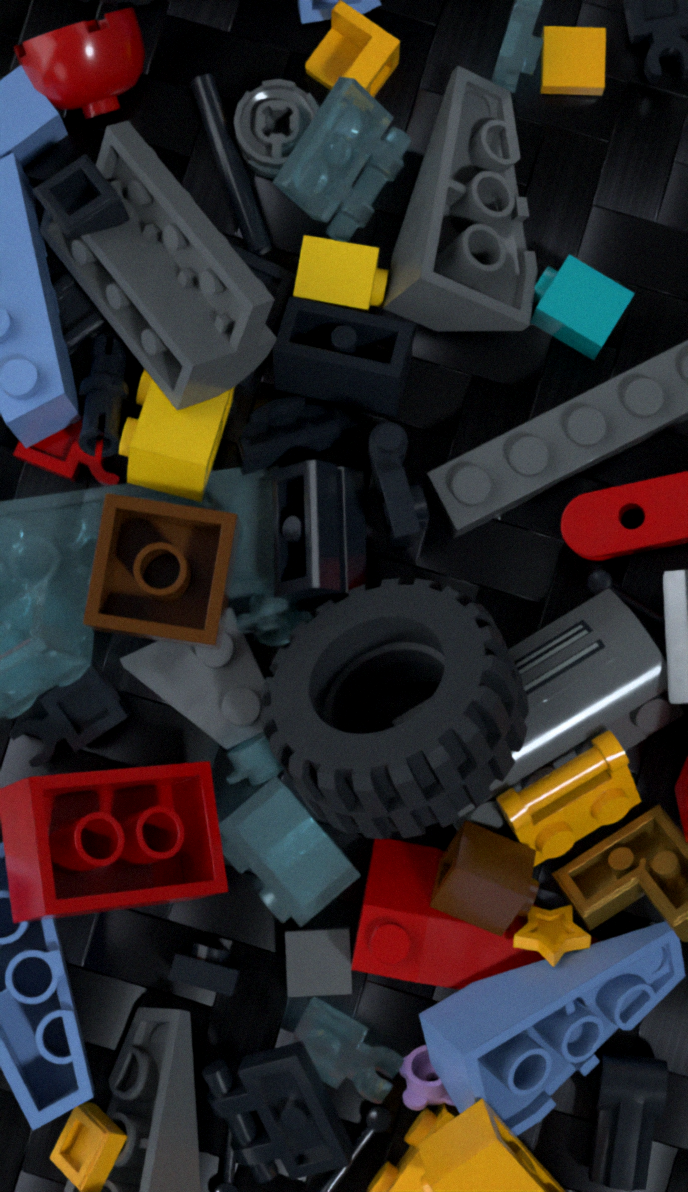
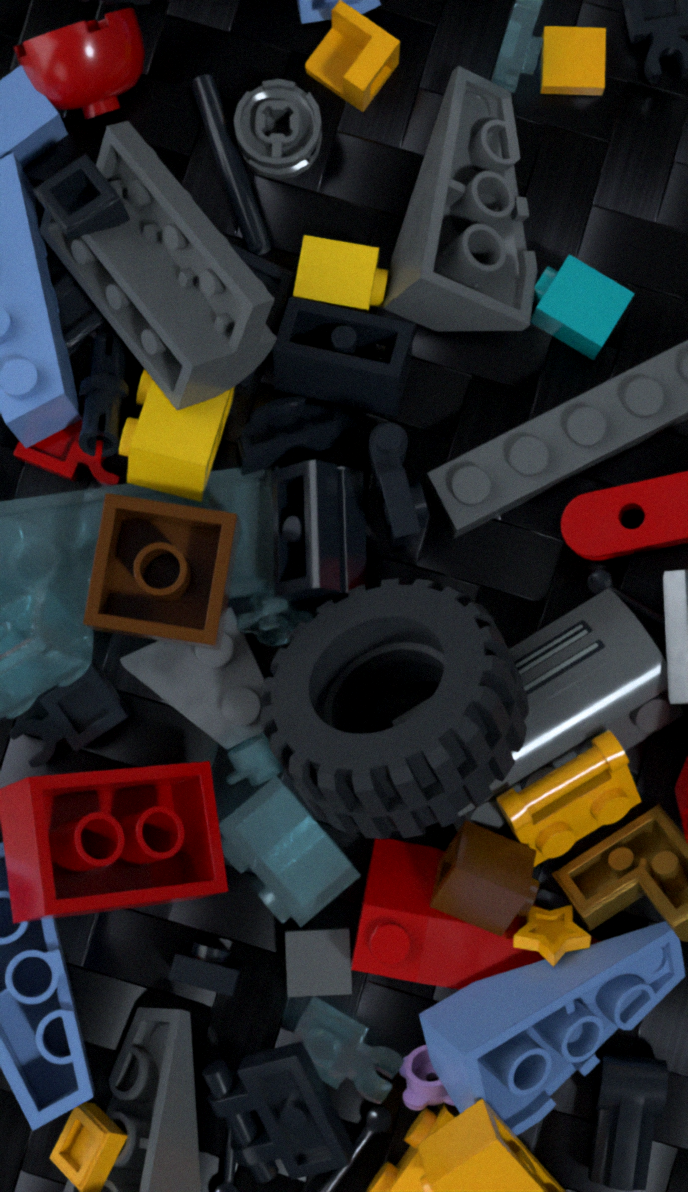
clear light blue plate [273,77,412,242] -> none

